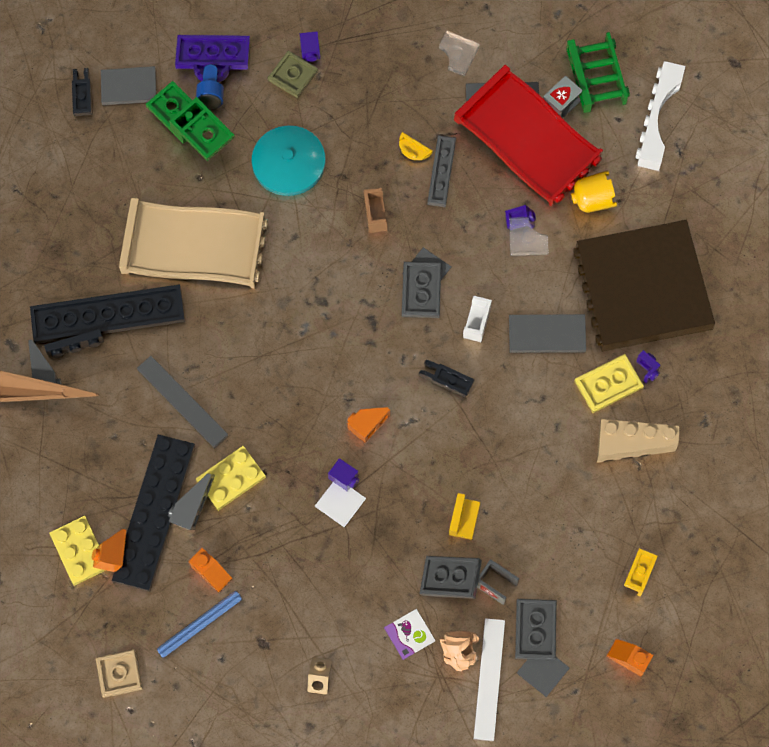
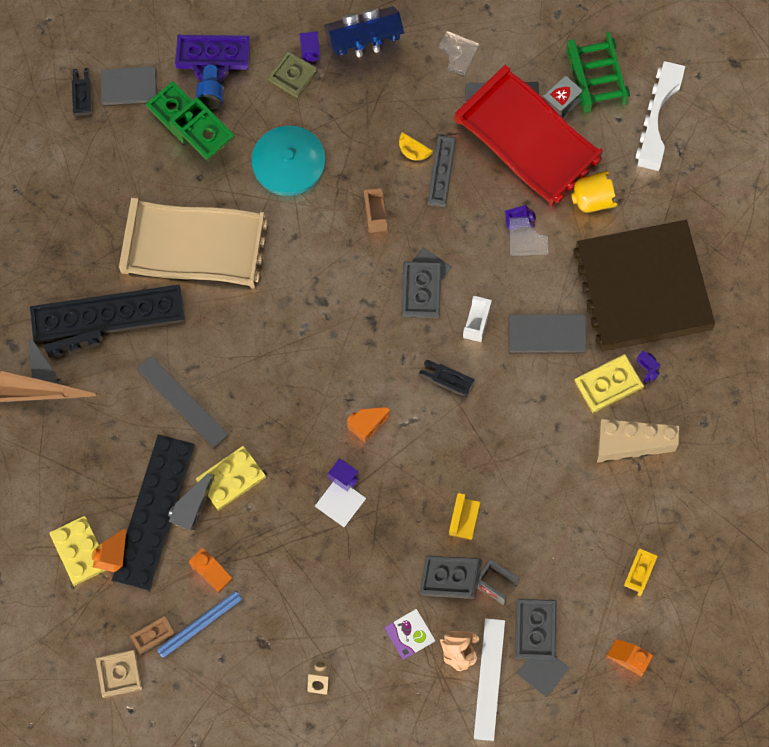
none -> medium nougat plate [130,616,175,654]
none -> clear blue piece [324,6,404,57]

